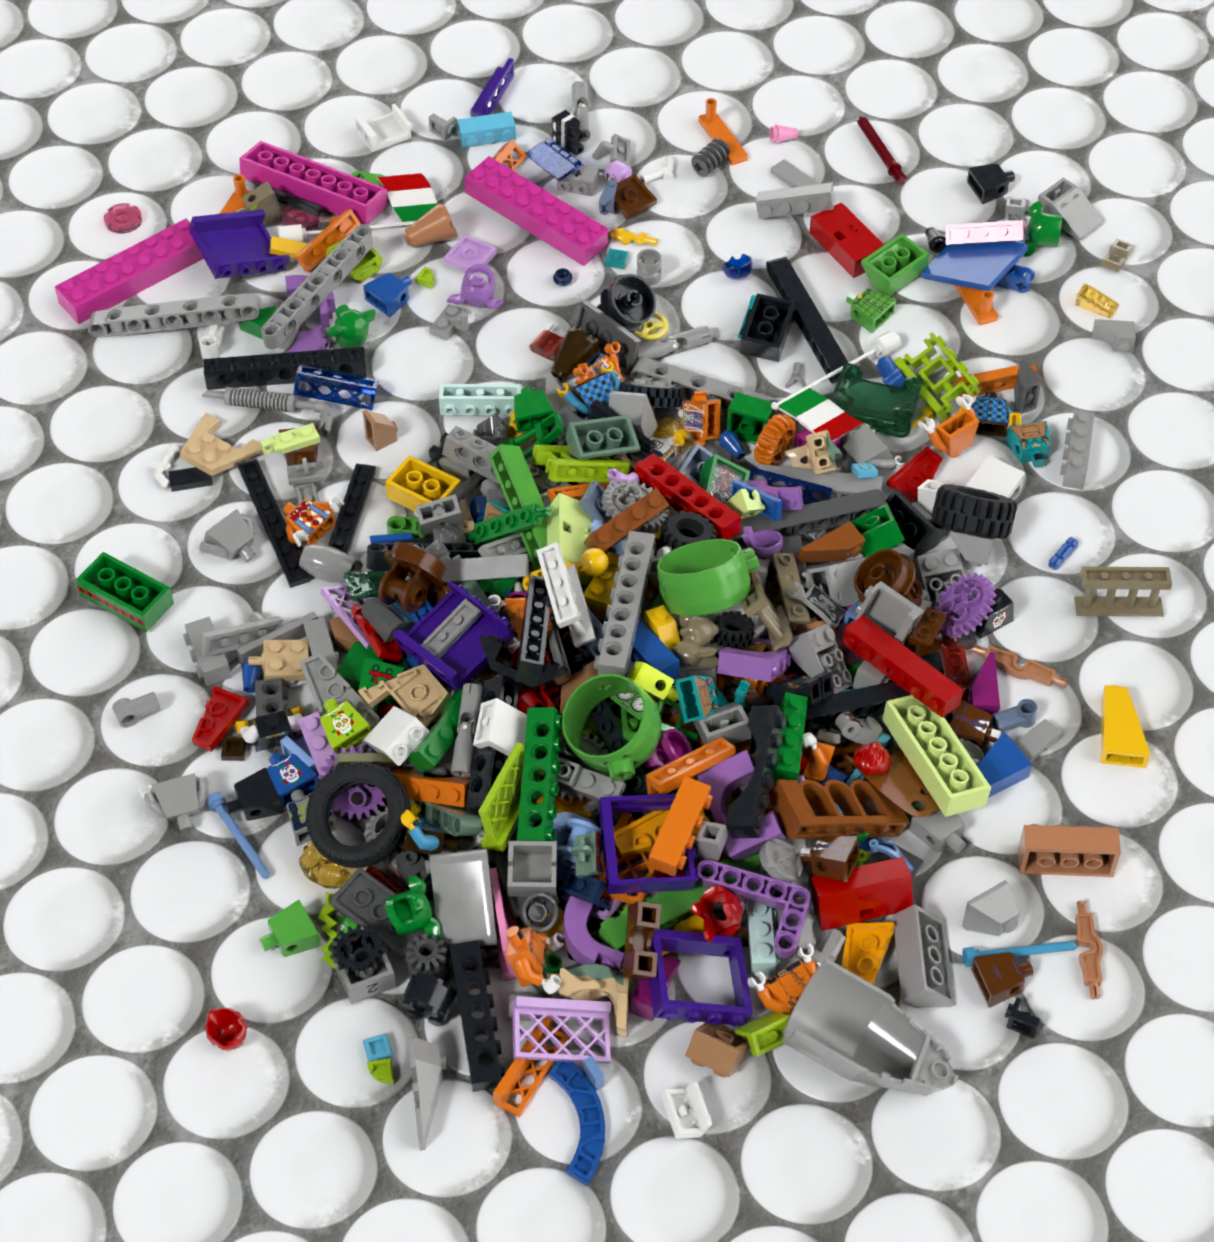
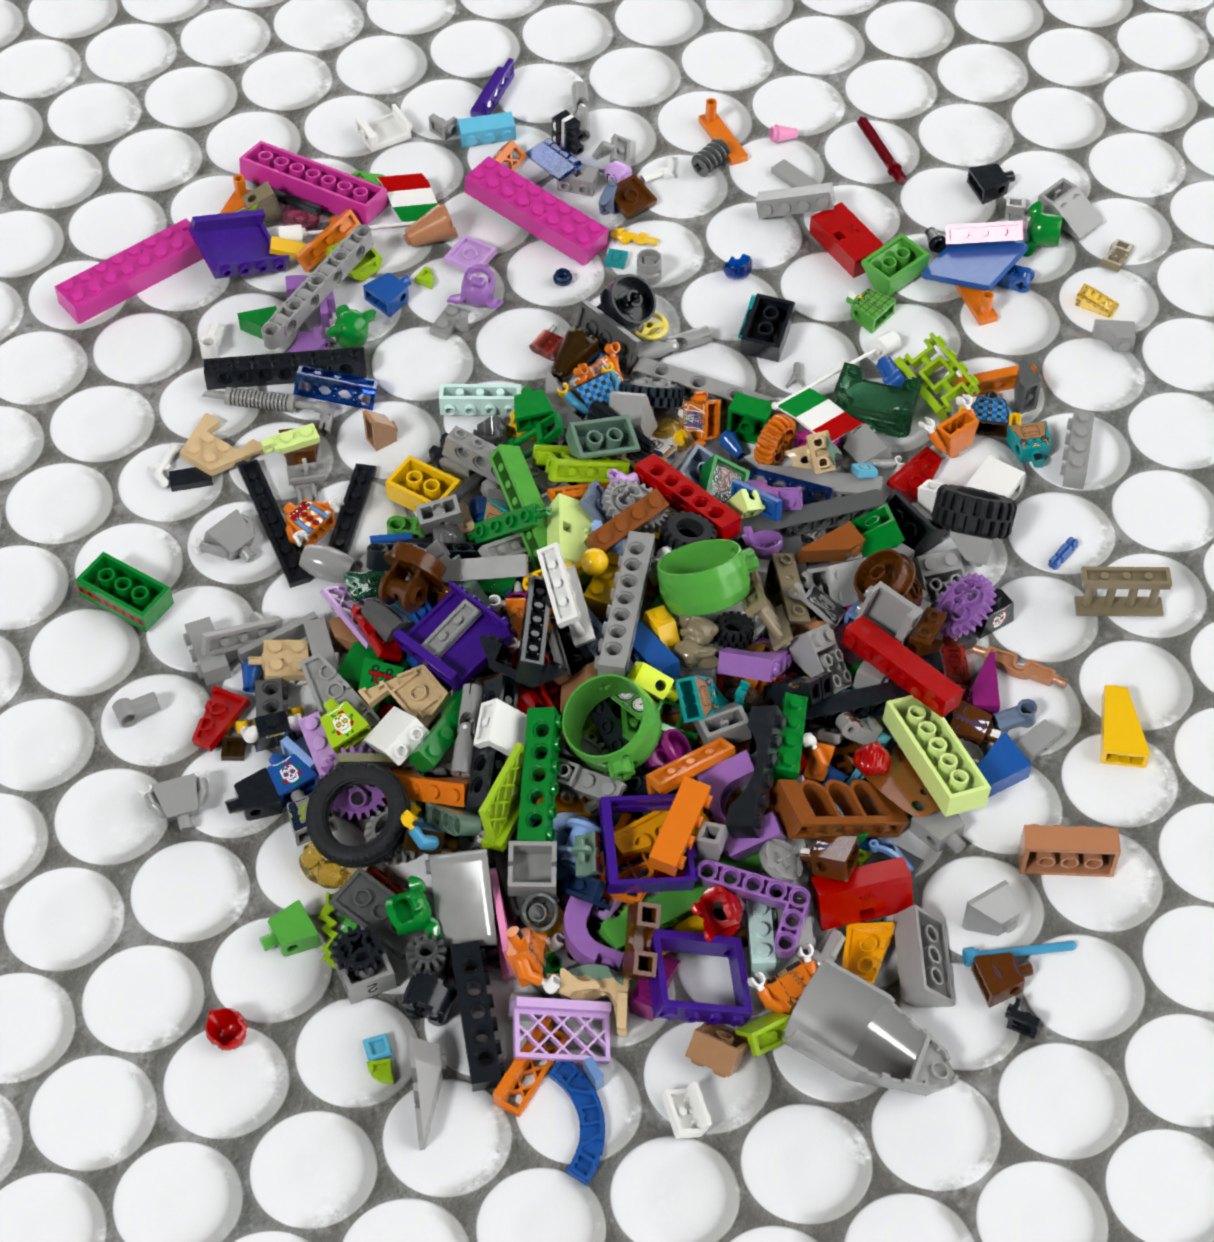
light grey beam [88,293,261,337] -> none
clear pink tile [104,203,142,234] -> none
medium blue piece [205,791,270,879] -> none
dark grey brick [395,850,434,901] -> none
black beam [766,256,852,384] -> none
yellow hand [909,406,934,429] -> none
nougat piece [1075,900,1103,999] -> none

